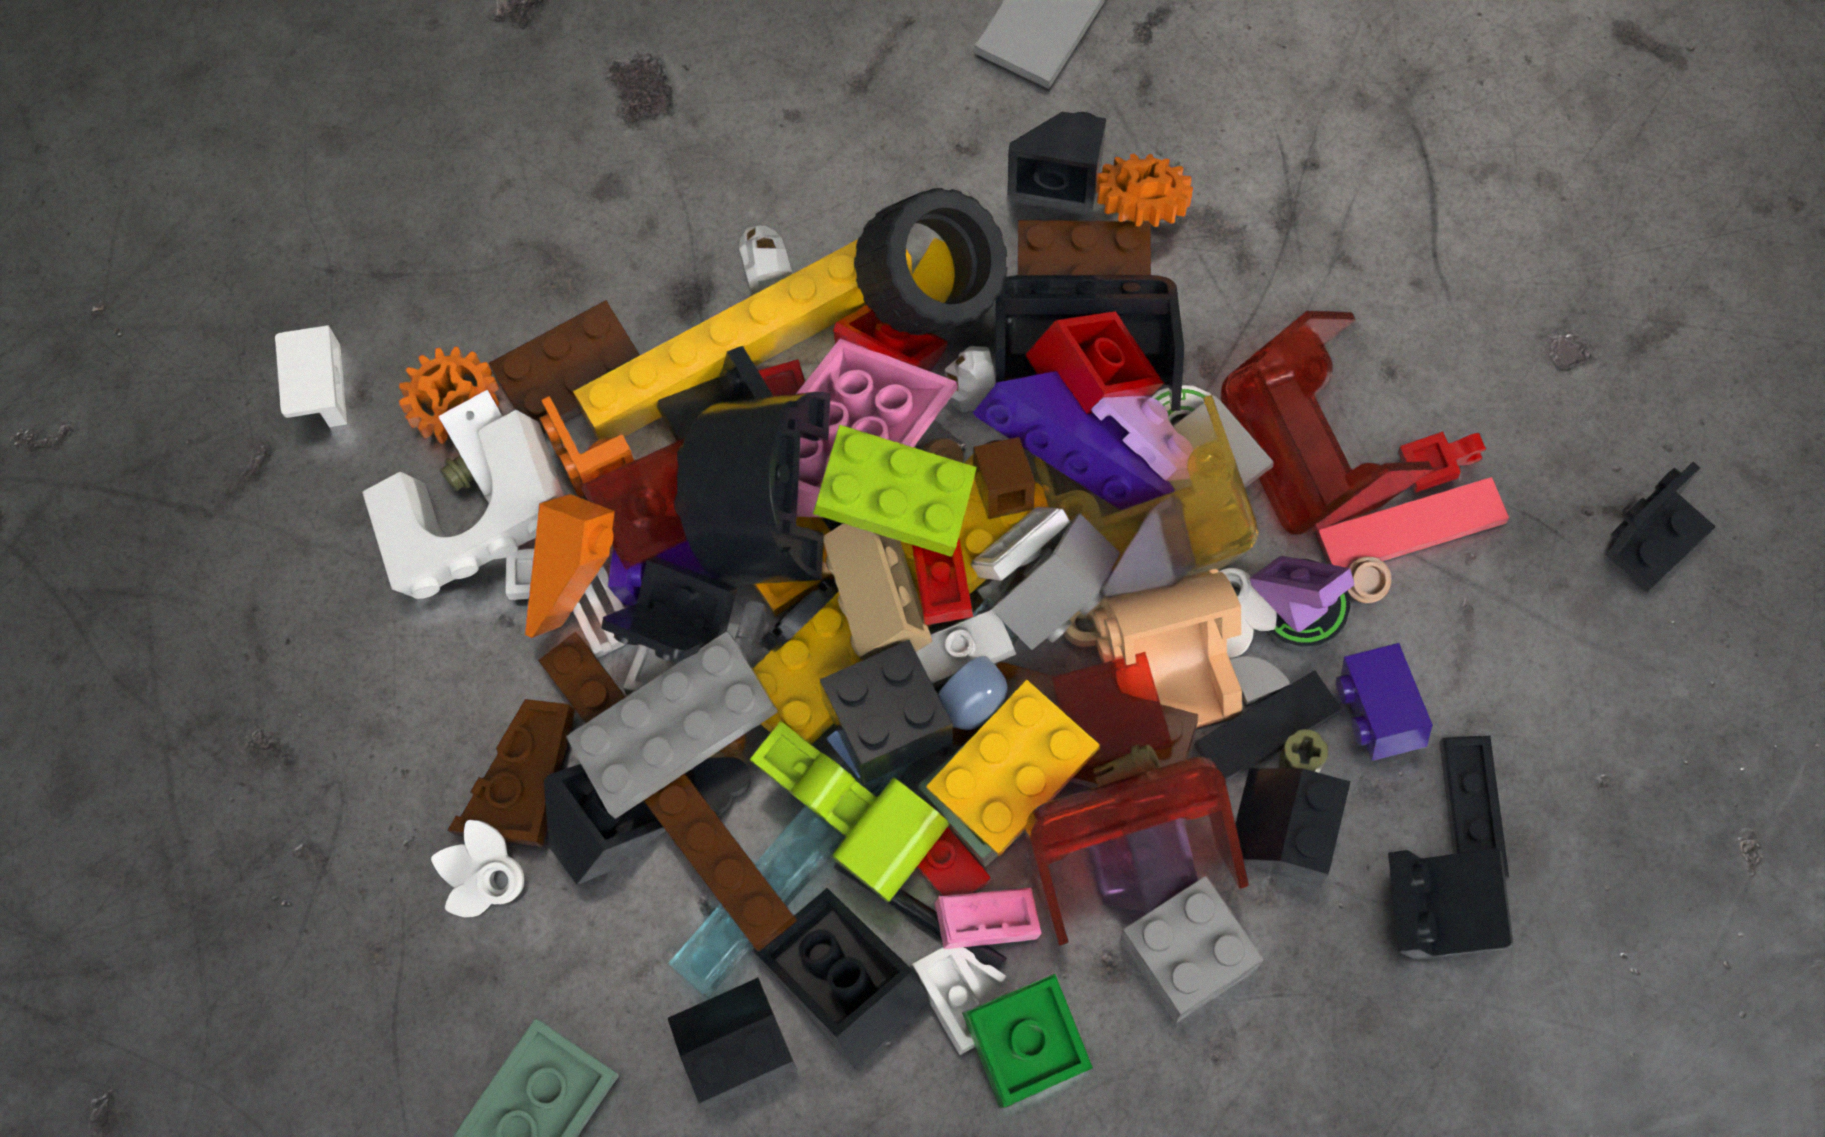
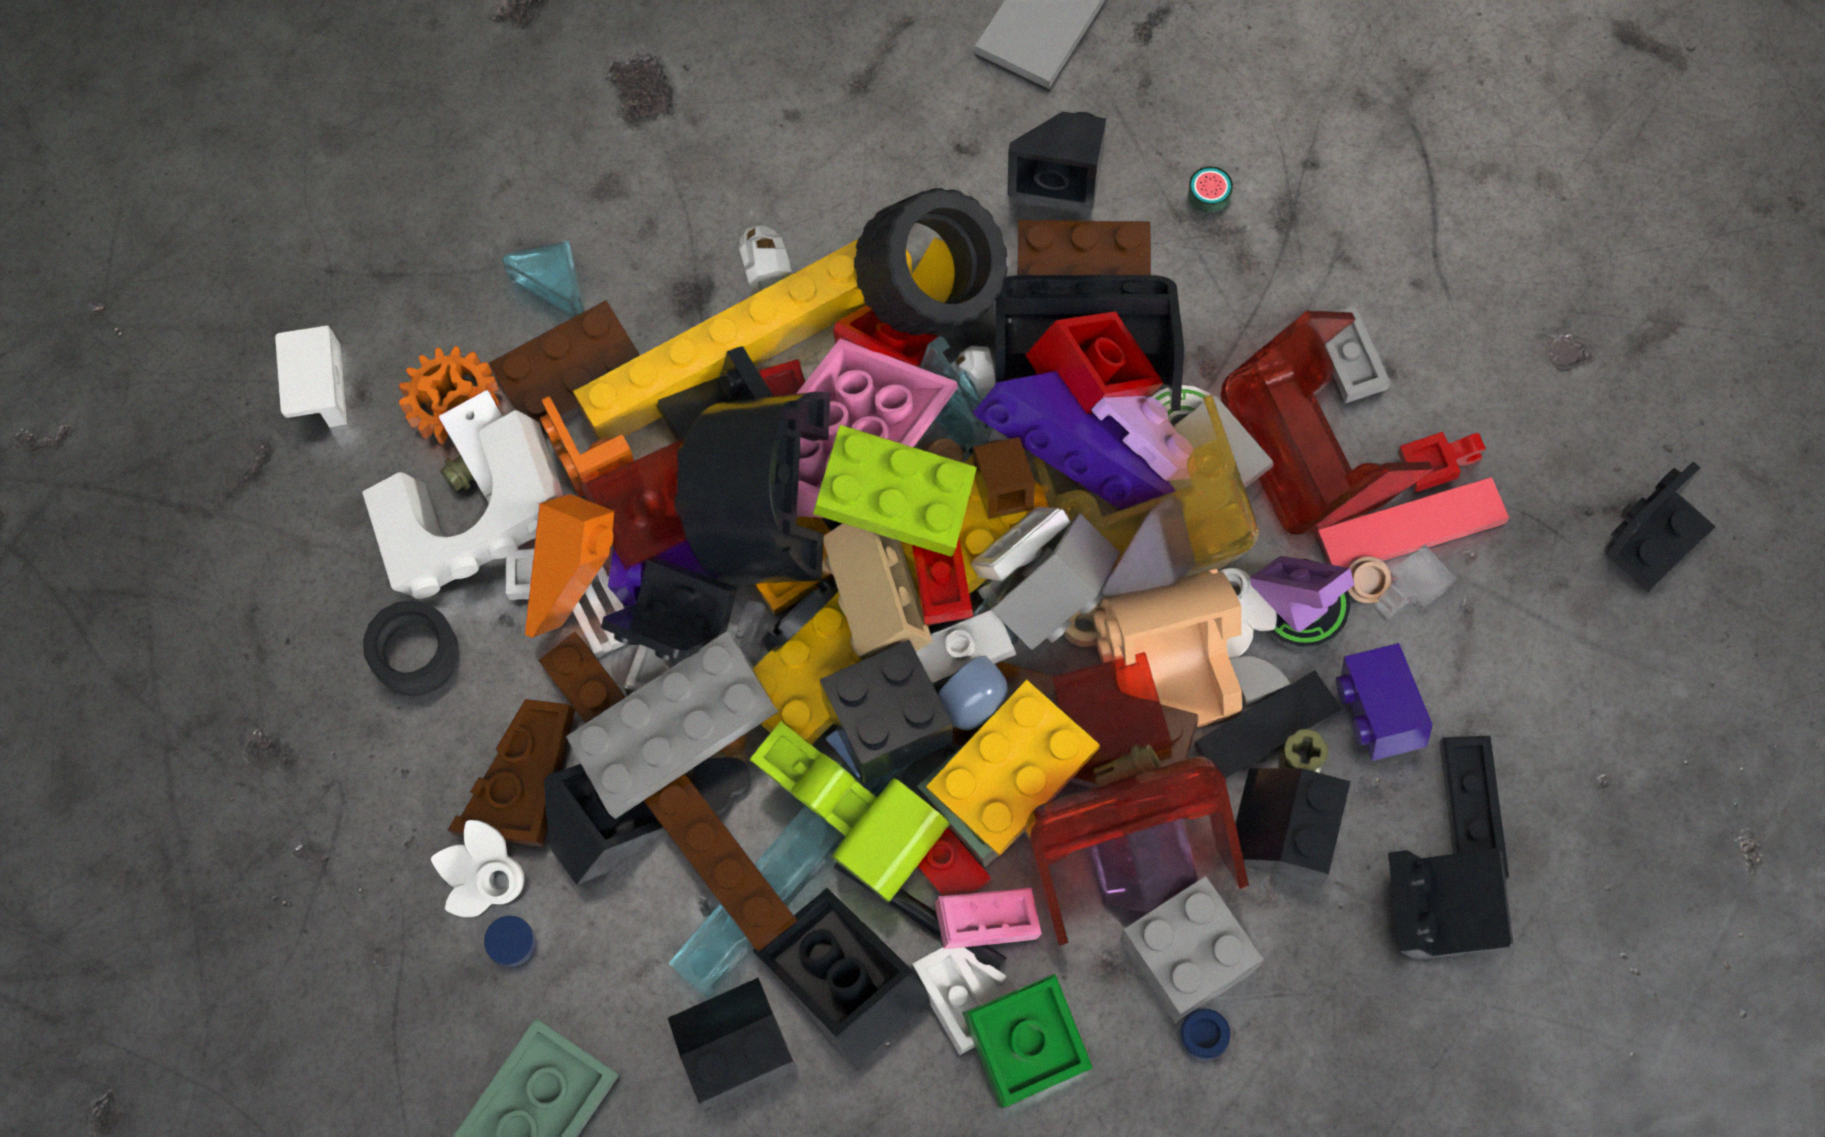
orange gear [1096,153,1193,227] -> none
none -> black tyre [363,600,458,695]
none -> dark blue tile [484,916,536,967]
none -> clear light blue slope [502,241,586,317]
none -> clear light blue wing [920,336,993,455]
none -> dark blue tile [1179,1008,1231,1061]
none -> tile [1188,166,1233,212]
none -> light grey plate [1311,305,1390,403]
none -> clear plate [1373,545,1457,621]

